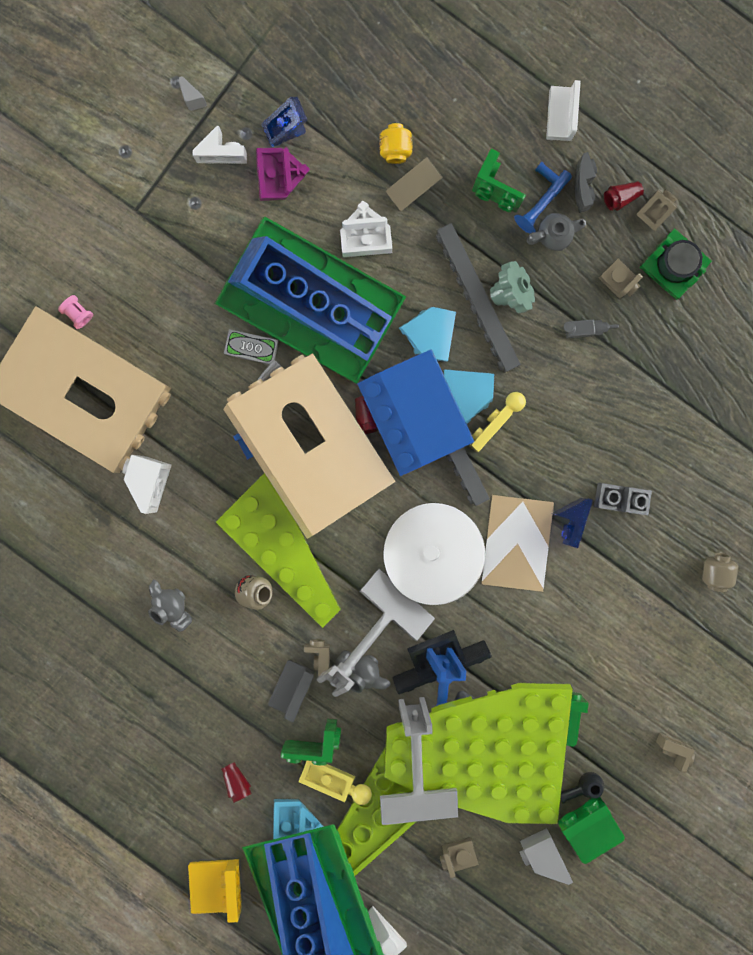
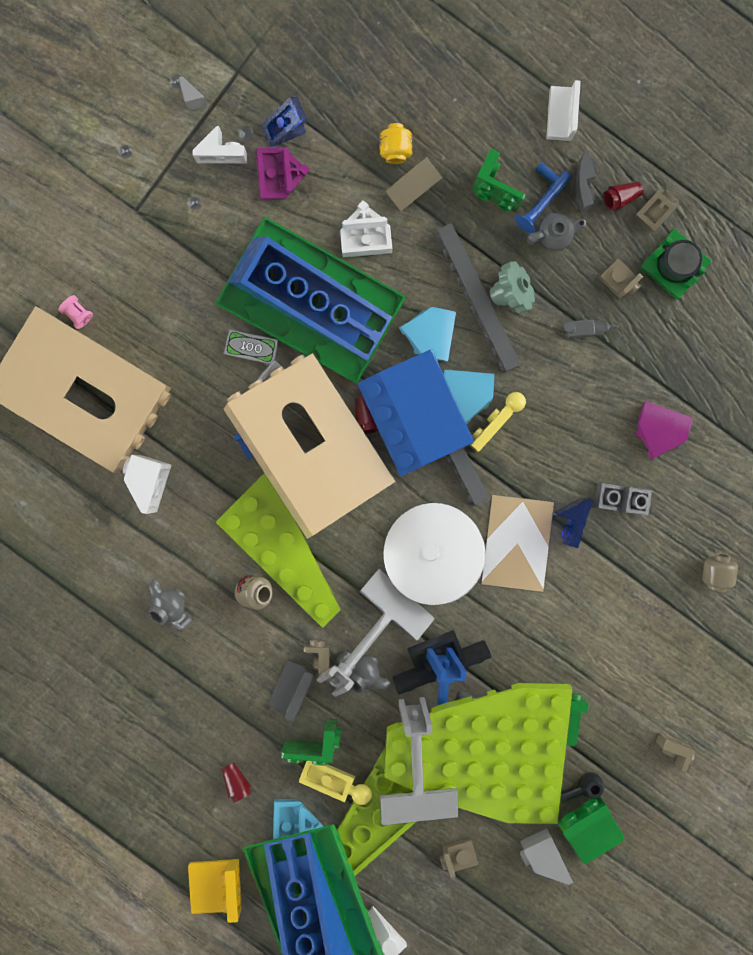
none -> magenta slope [635,401,693,460]

